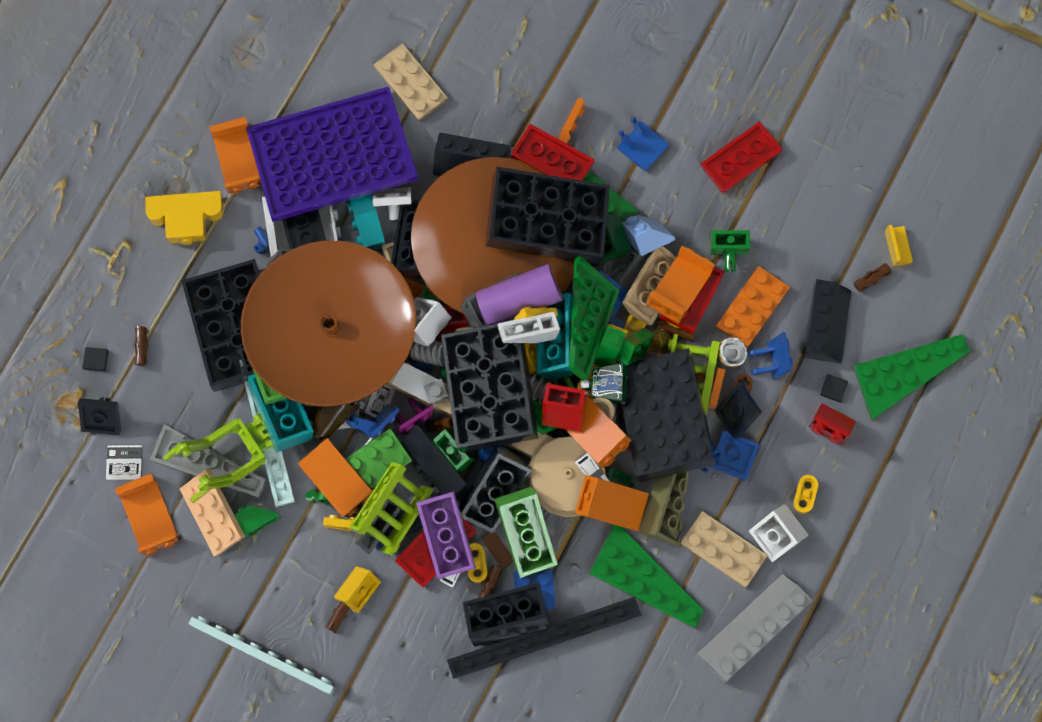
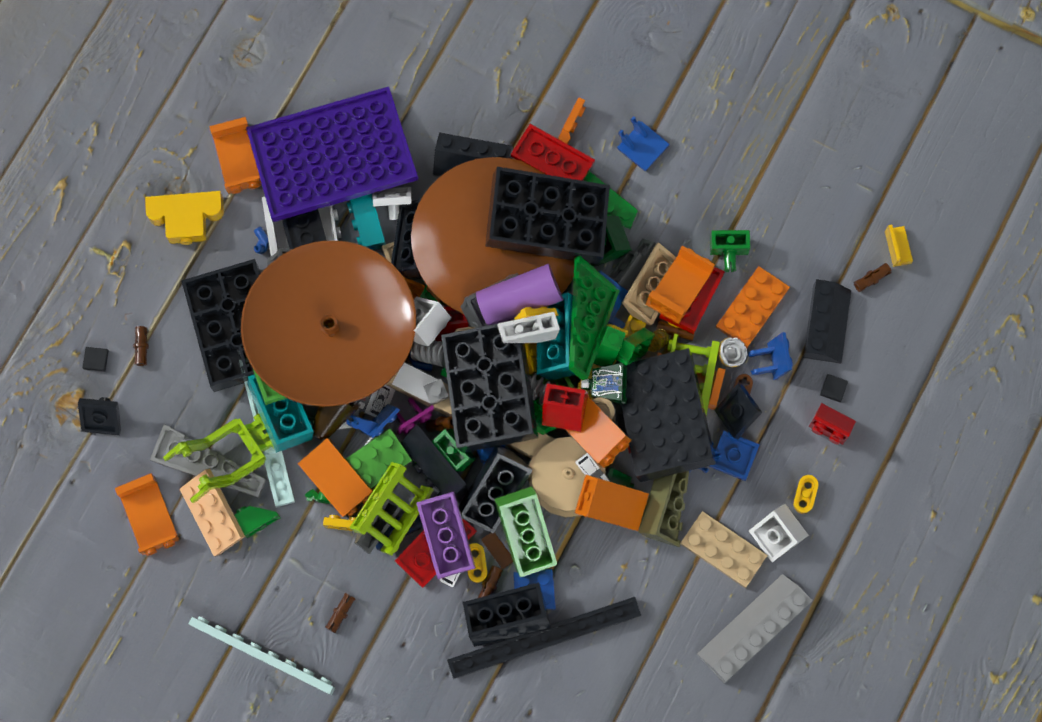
sticker [106,445,142,480] -> none
yellow panel [334,566,381,613] -> none
tan plate [374,43,448,122] -> none
green wing [589,525,704,629] -> none
light blue slope [622,215,675,256] -> none
red plate [700,121,783,194] -> none
green wing [853,334,970,421] -> none

